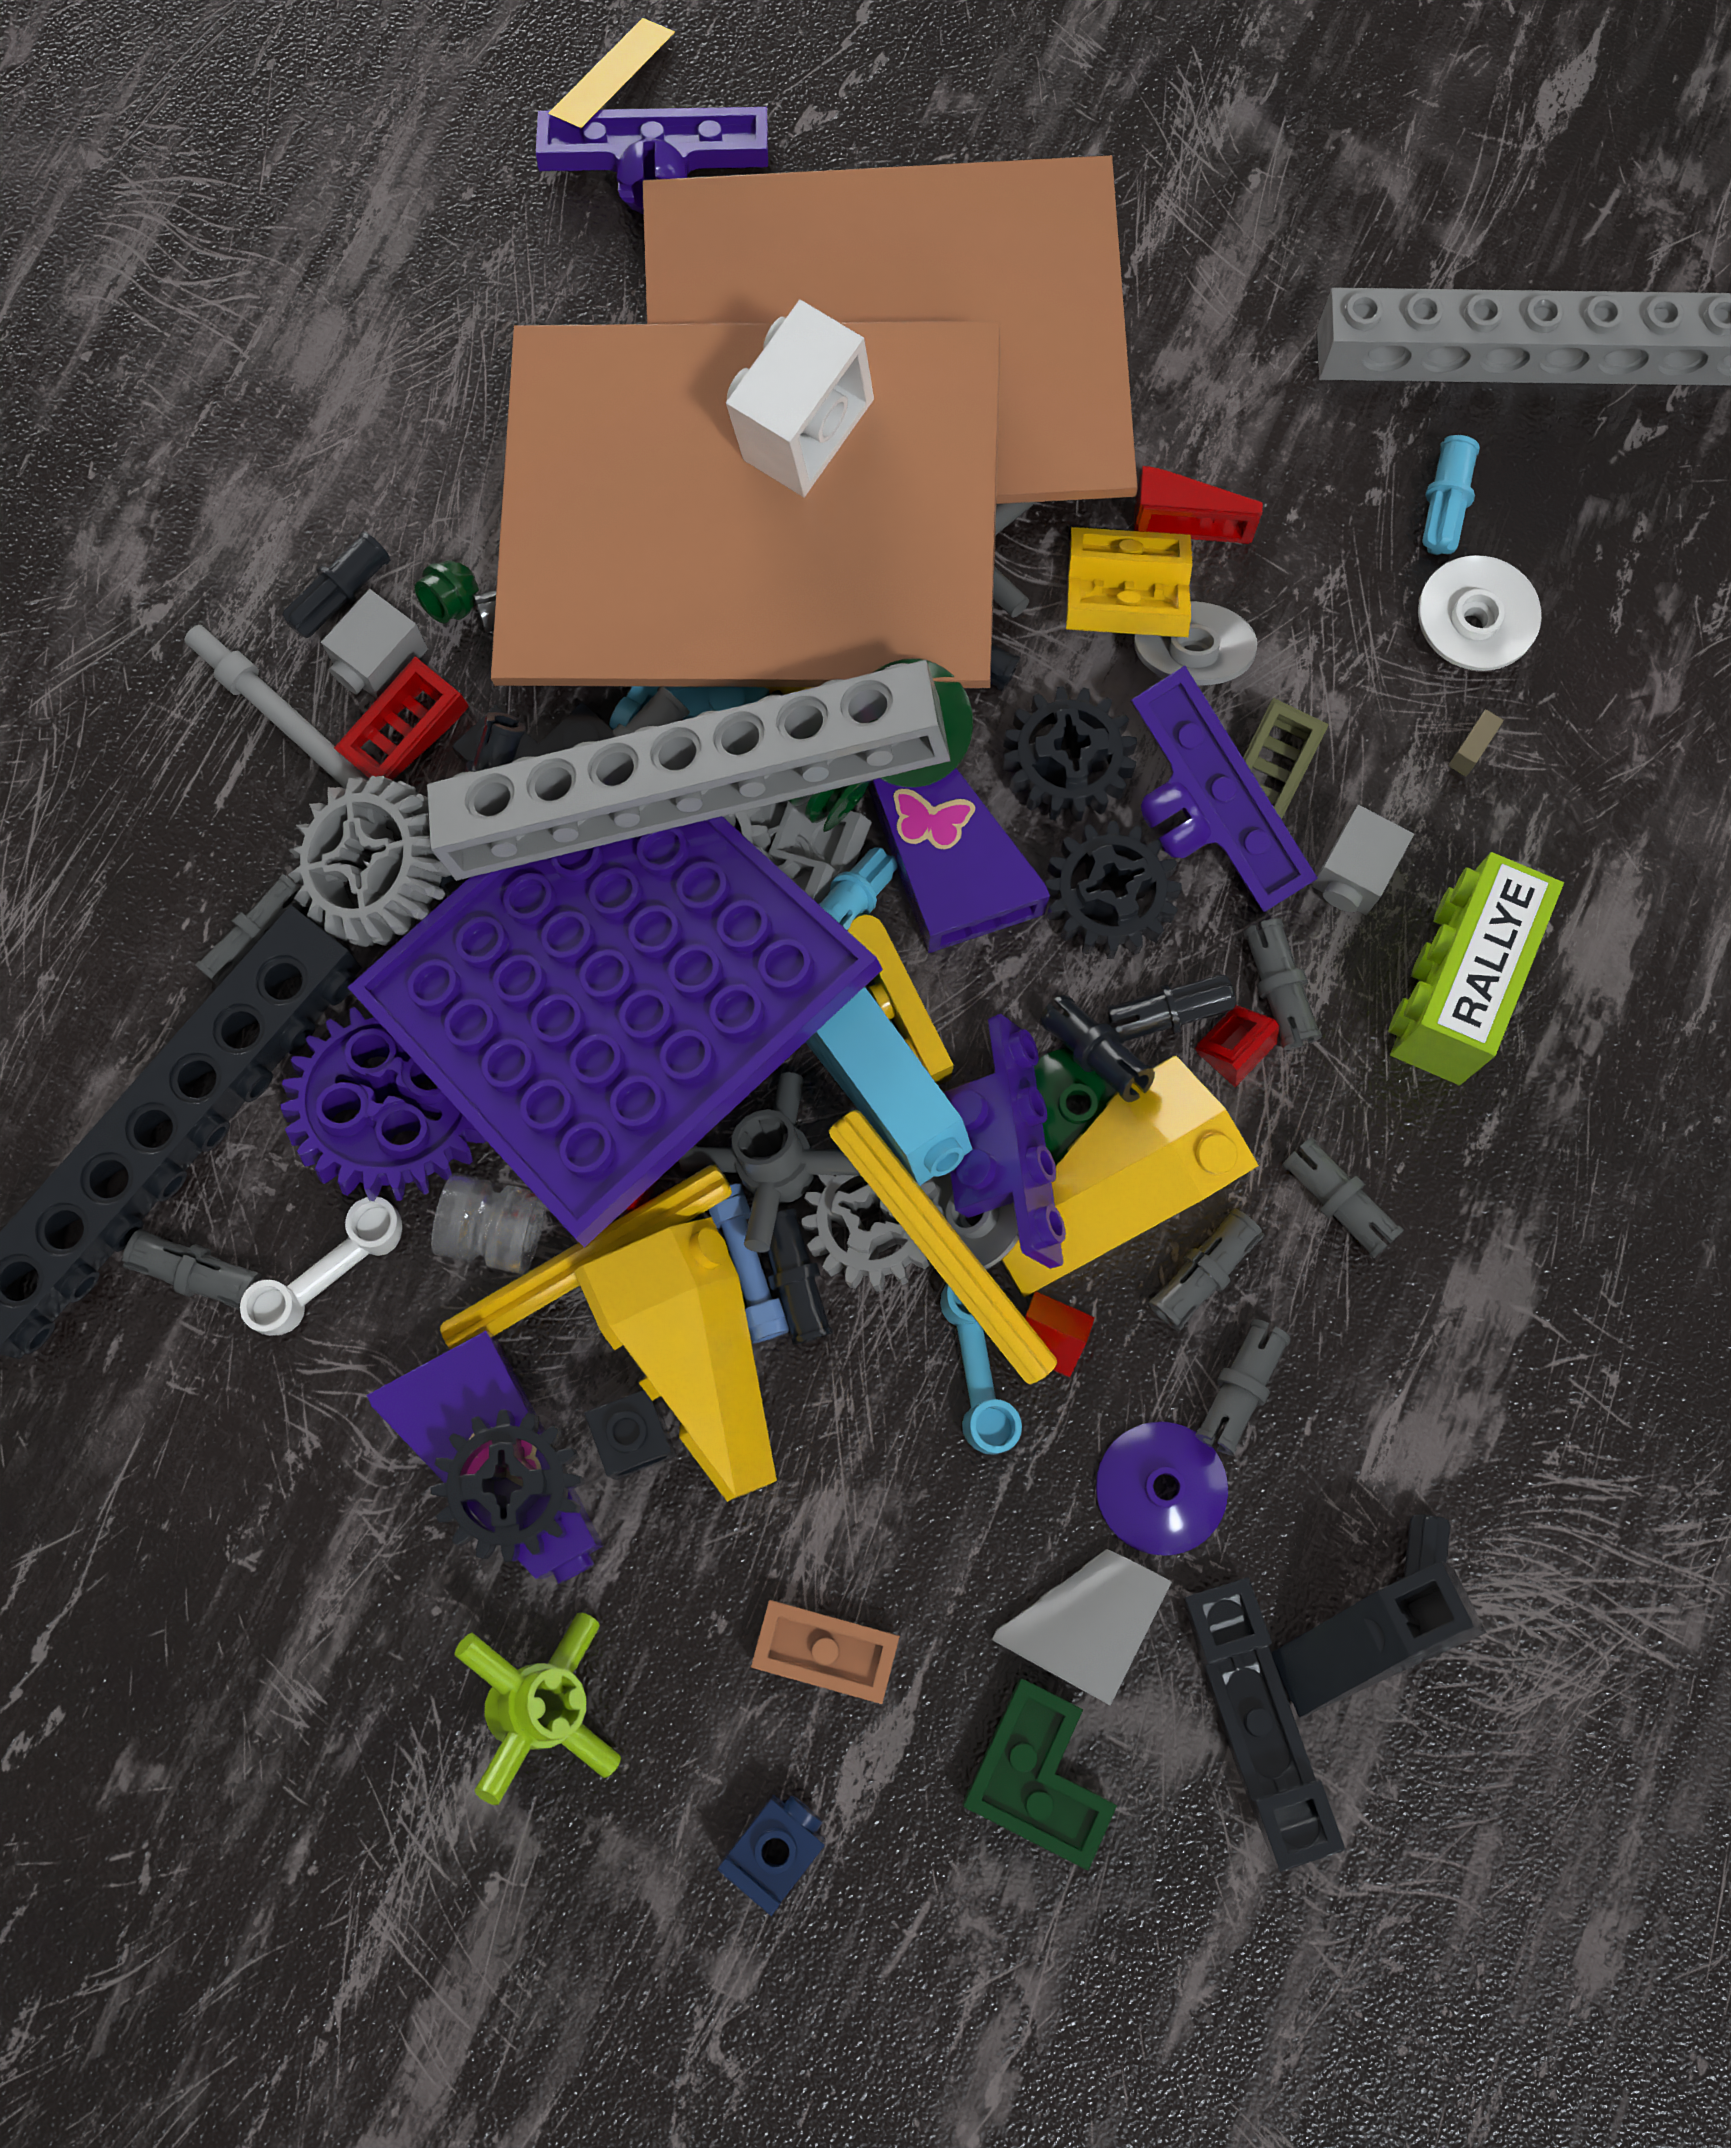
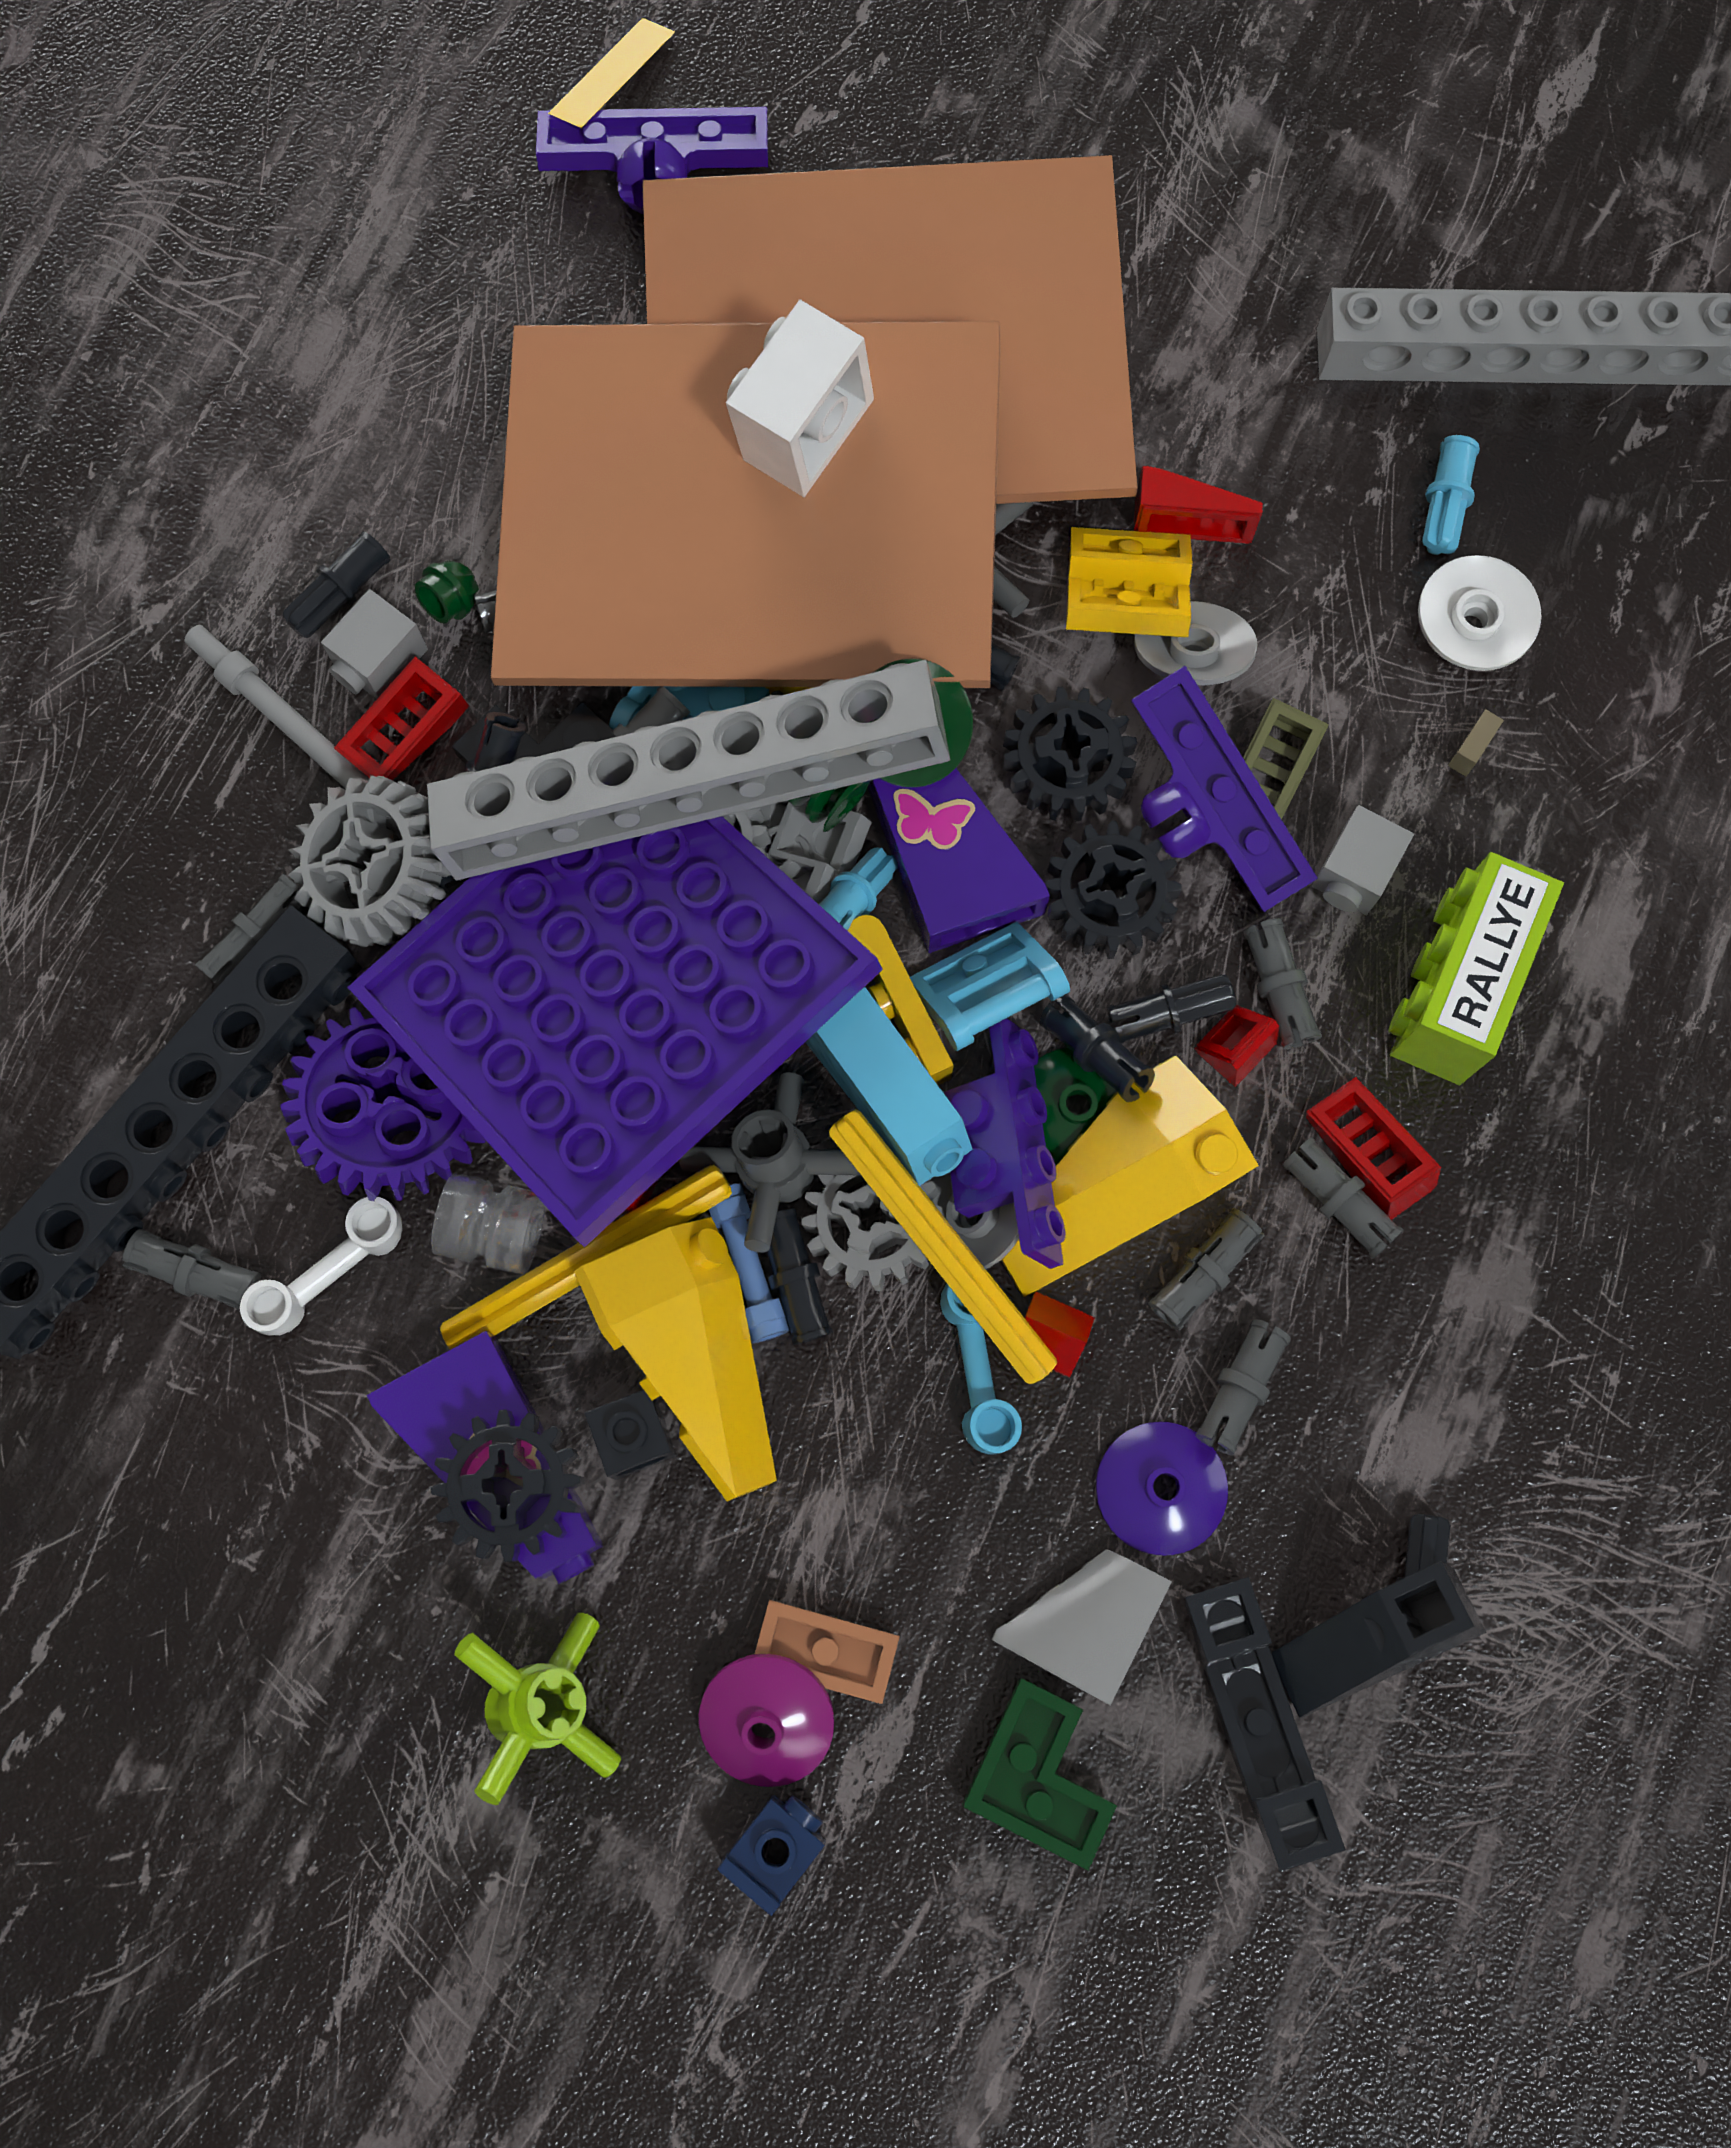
none -> magenta dish [699,1654,834,1787]
none -> medium azure plate [910,922,1070,1051]
none -> red slope [1306,1077,1441,1219]

